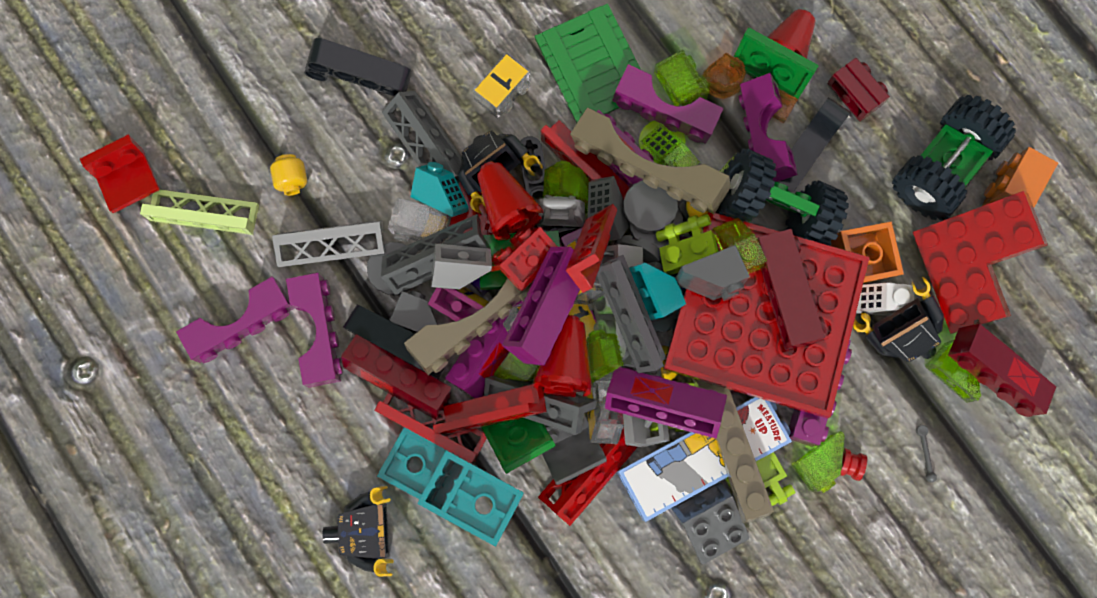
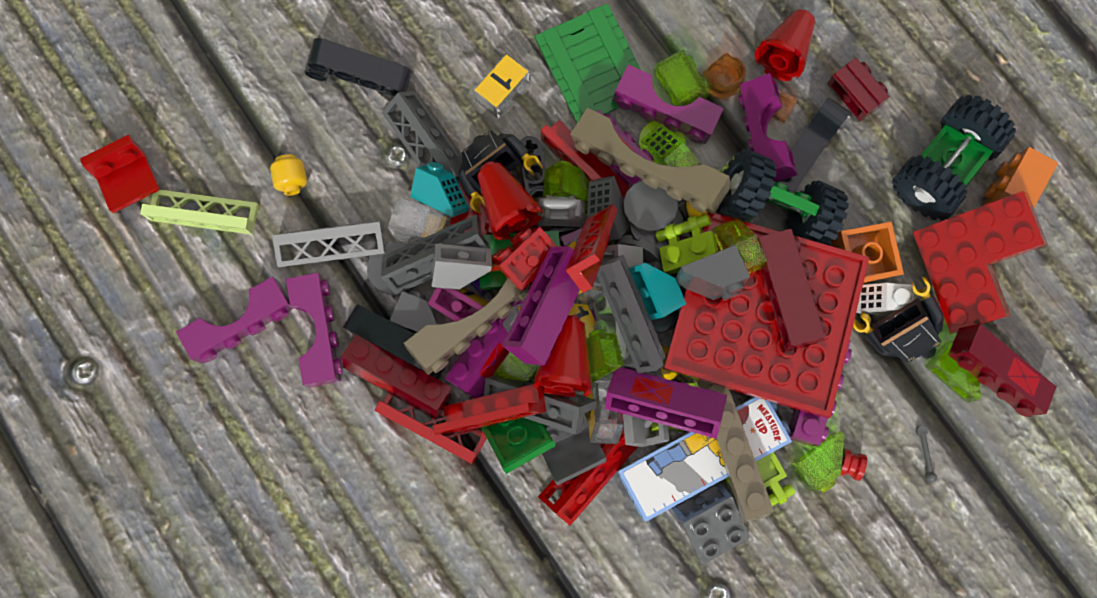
torso [322,486,394,577] -> none
teal bracket [377,427,524,547] -> none
green tile [730,27,819,101] -> none

